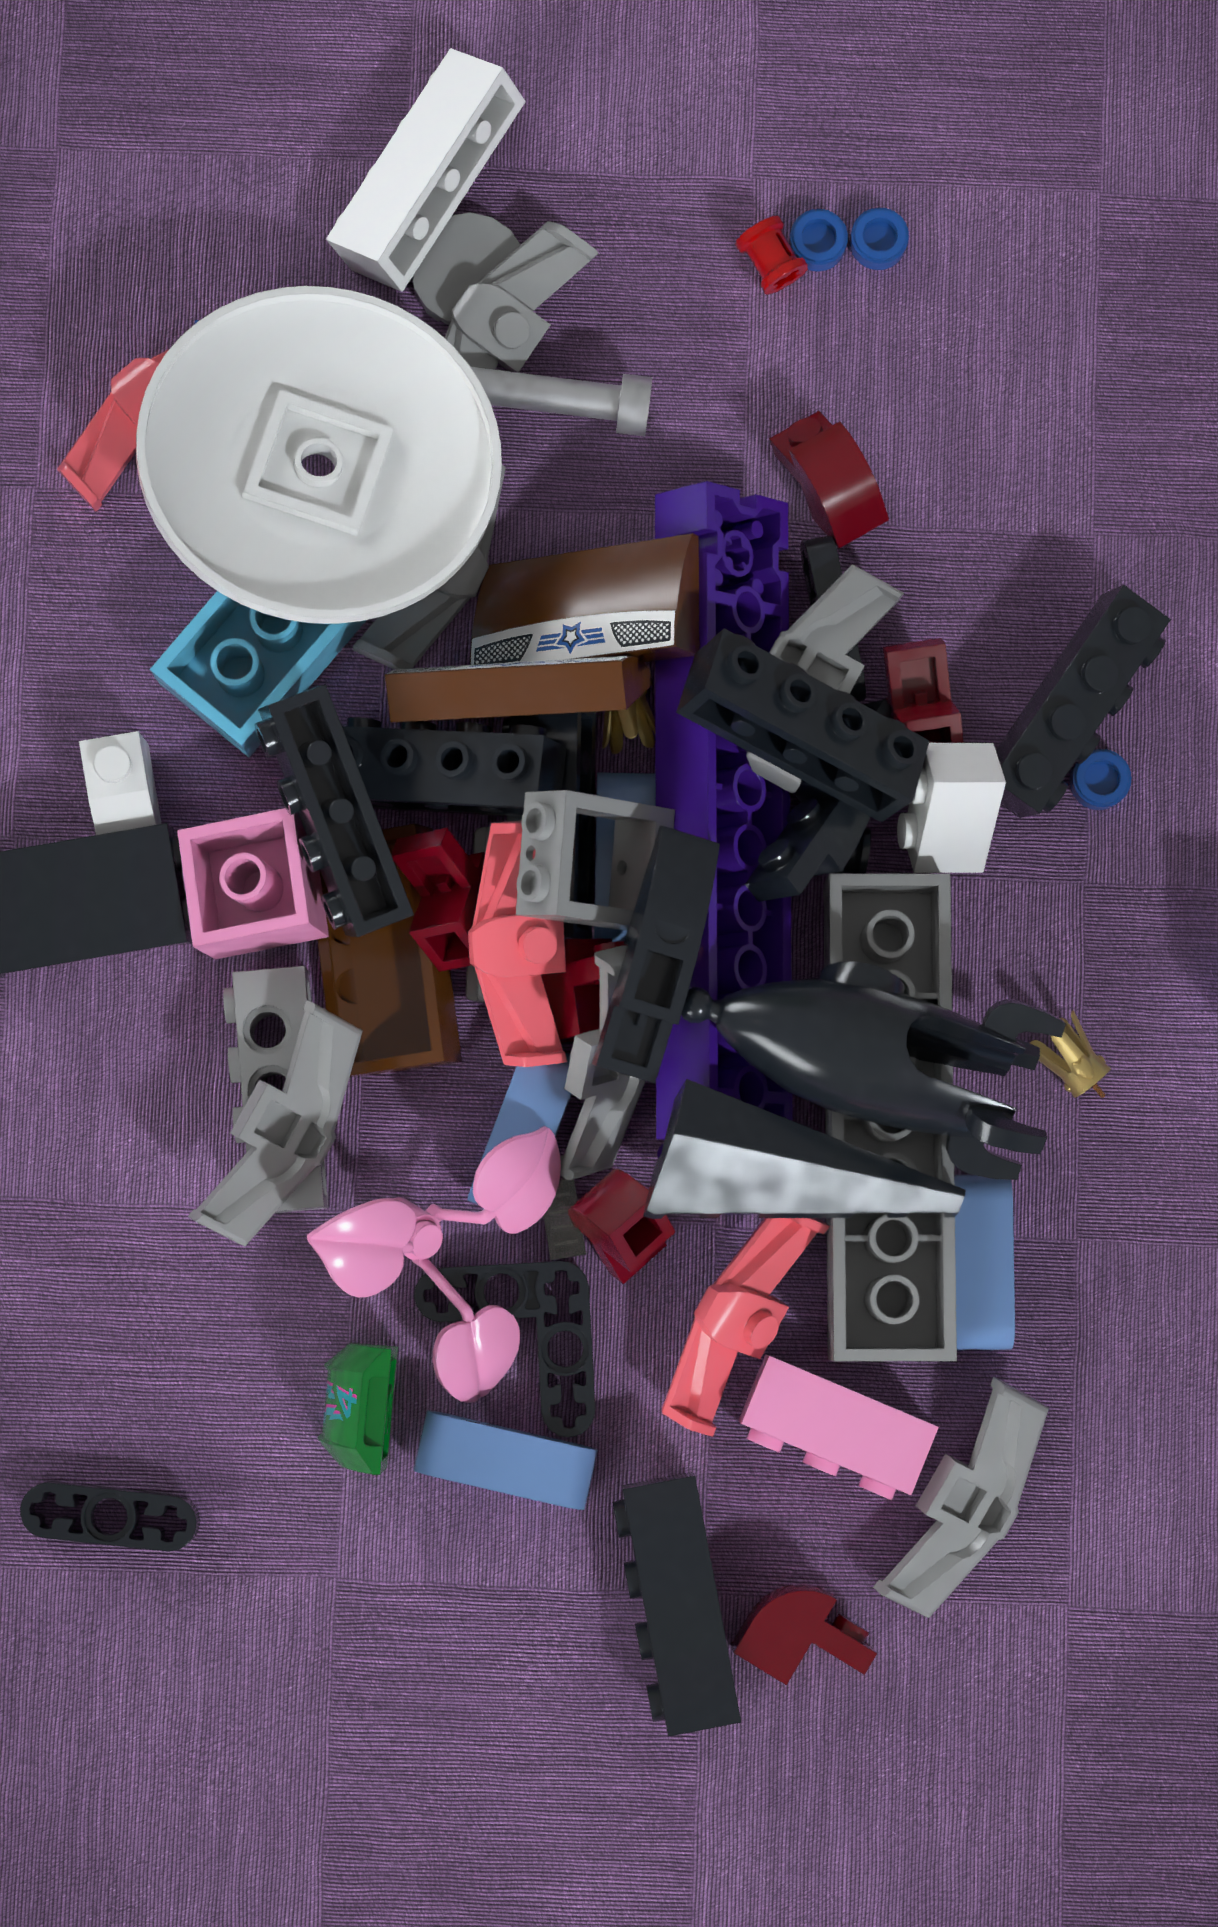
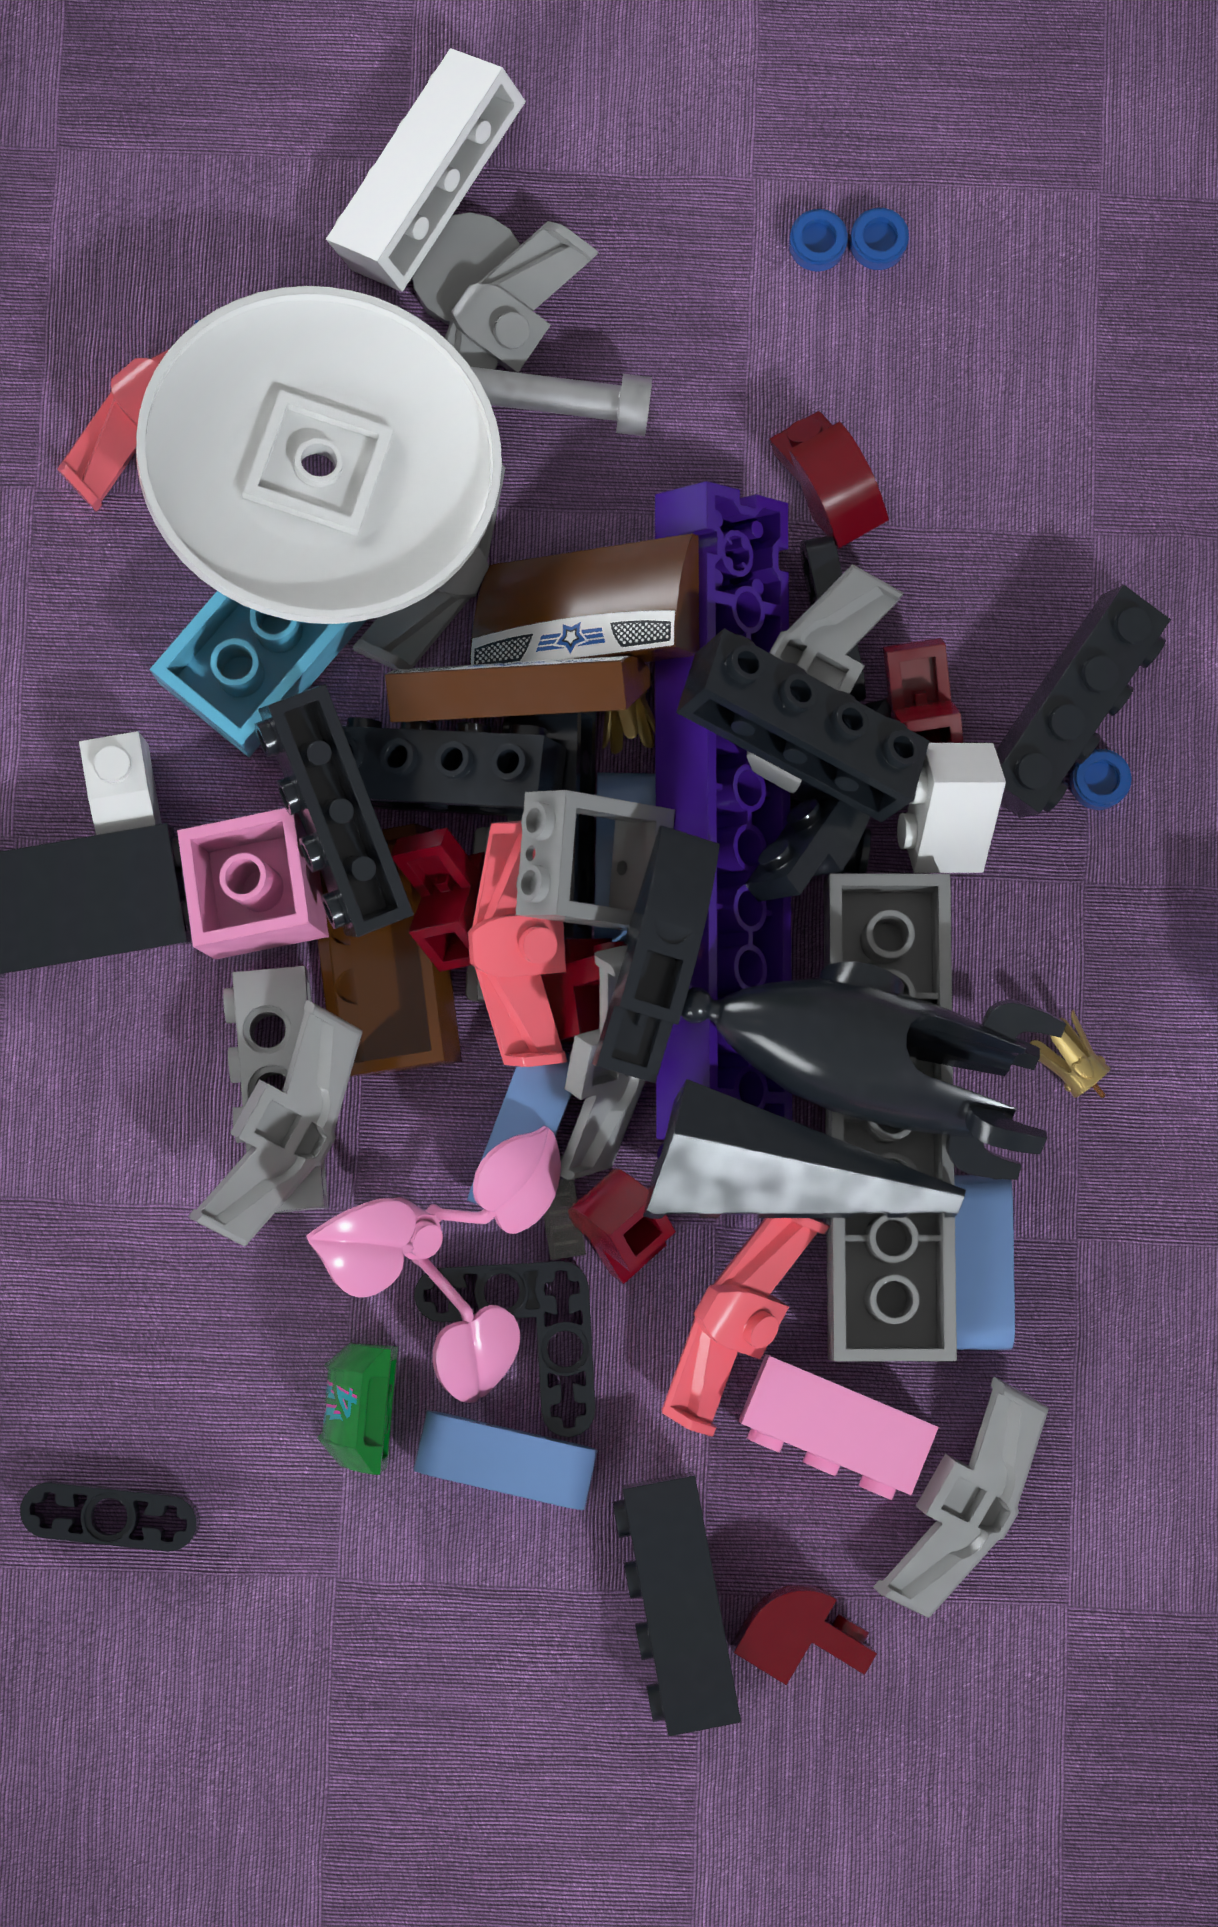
red bush [735,216,808,295] -> none

